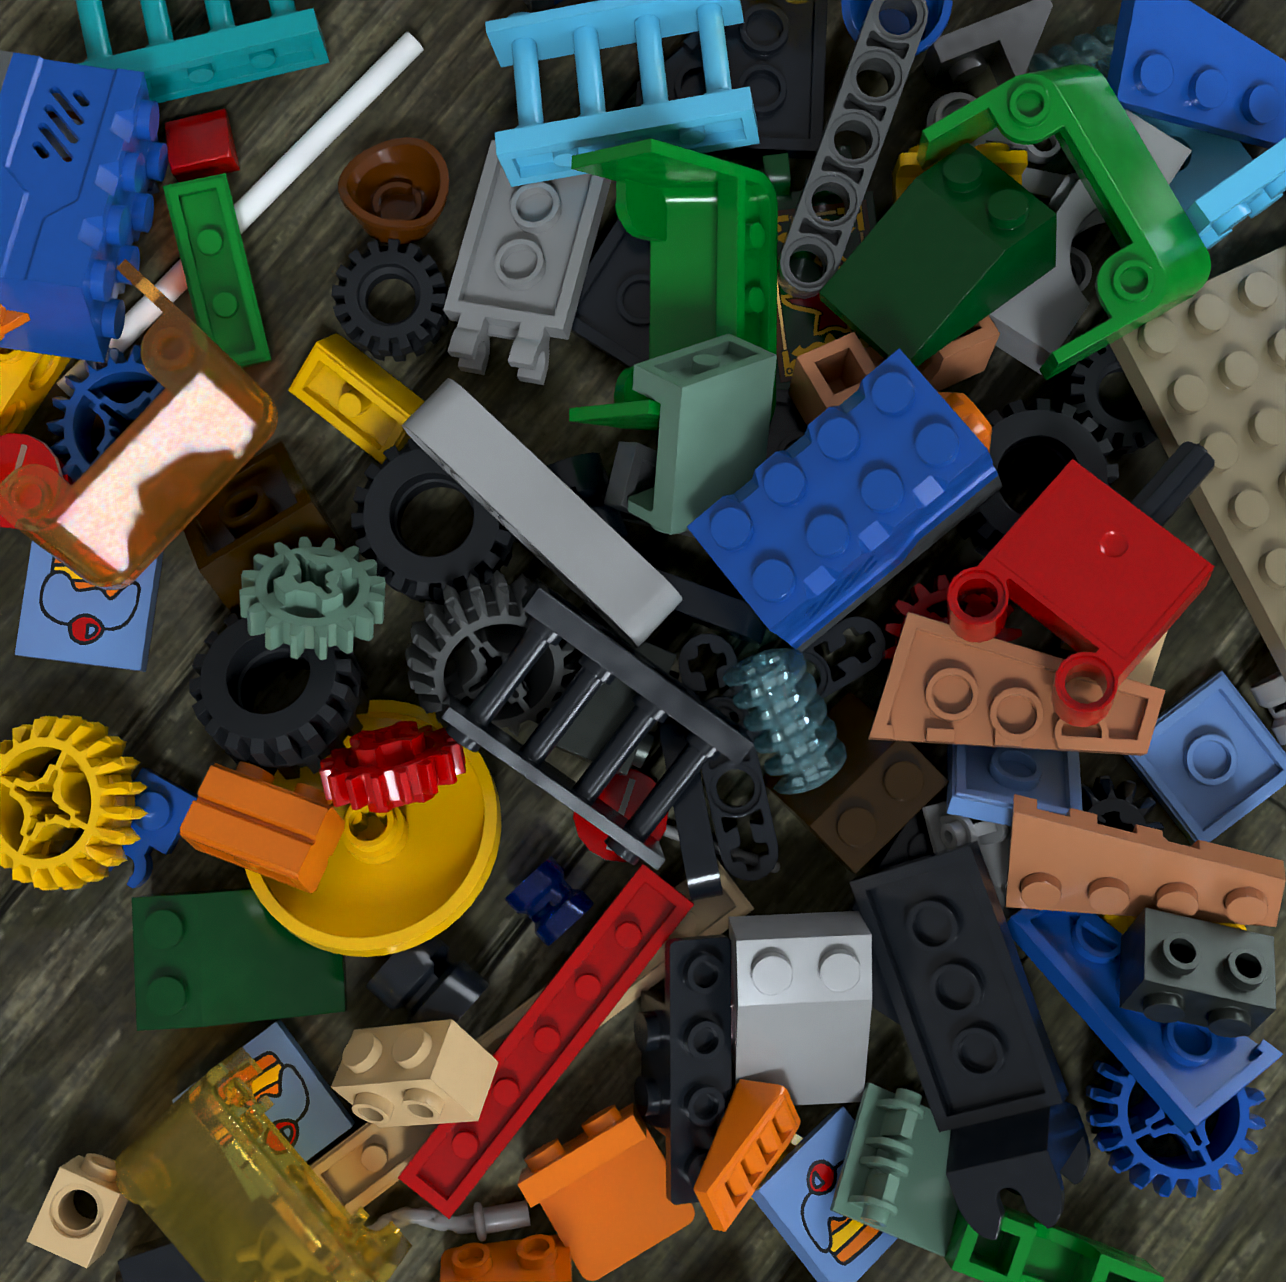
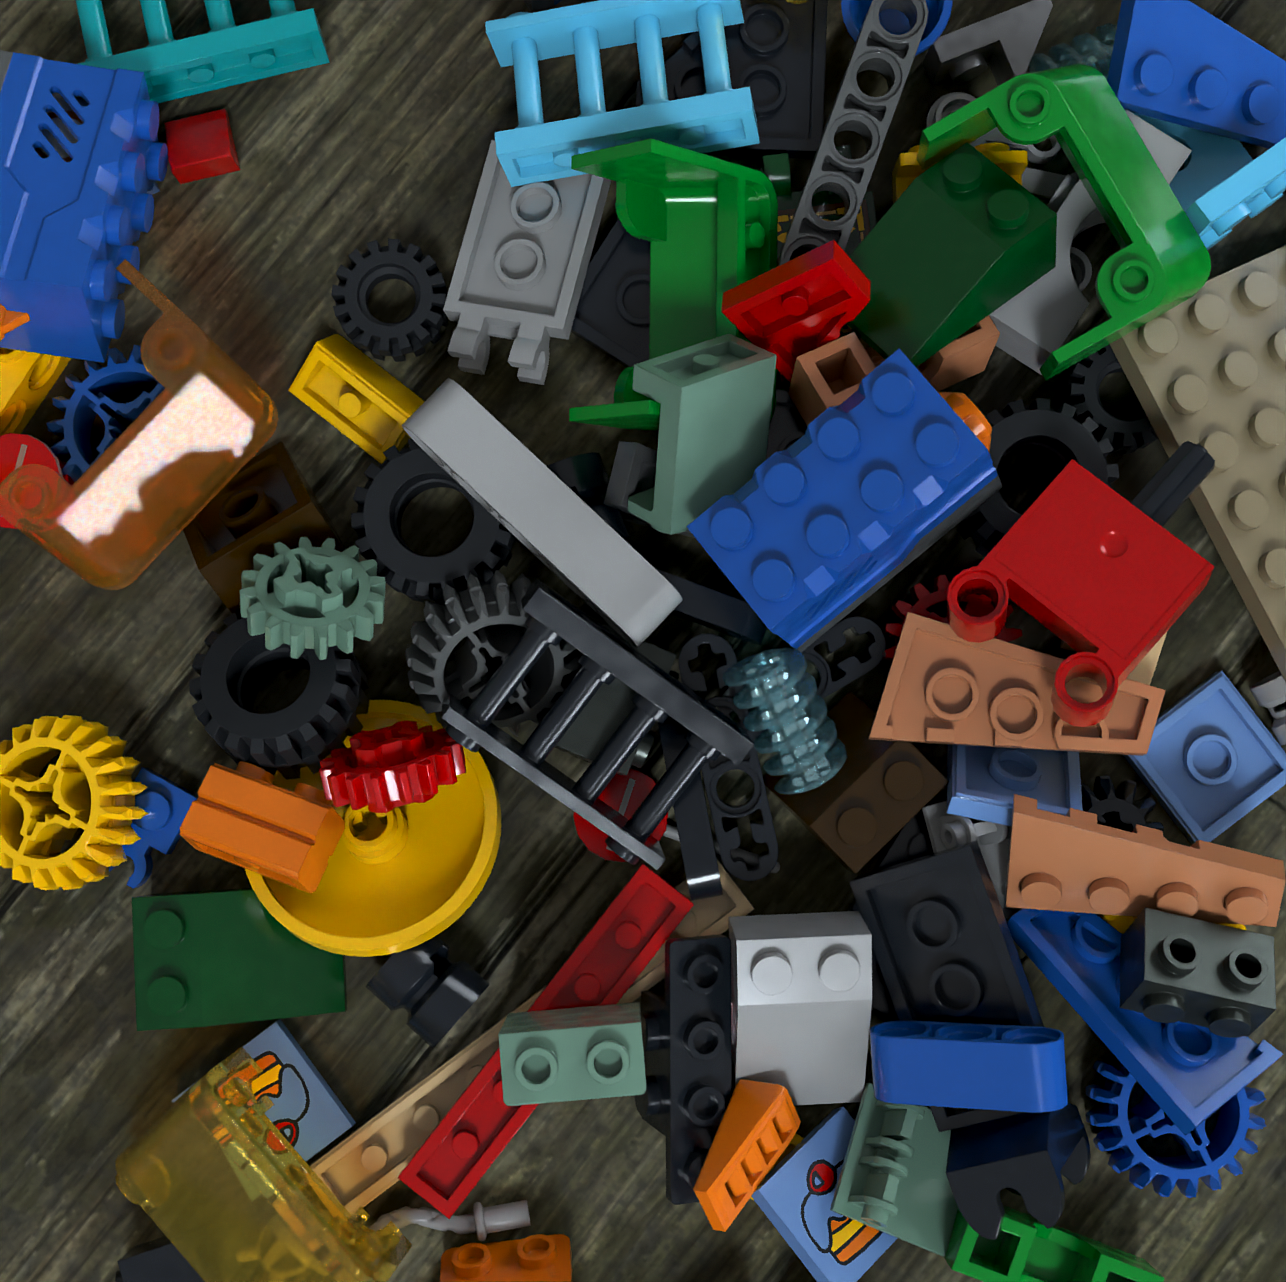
medium blue tile [15,530,164,672] -> none
tan brick [27,1153,137,1268] -> none
white piece [56,32,424,397] -> none
green tile [163,173,272,375] -> none
tan brick [331,1019,498,1128] -> none
reddish brown helmet [338,137,449,245] -> none
clear blue wheel [505,856,595,947] -> none
orange bracket [517,1103,695,1281] -> none
none -> sand green panel [498,1002,646,1106]
none -> red wing [721,240,871,383]
none -> blue beam [870,1021,1068,1113]

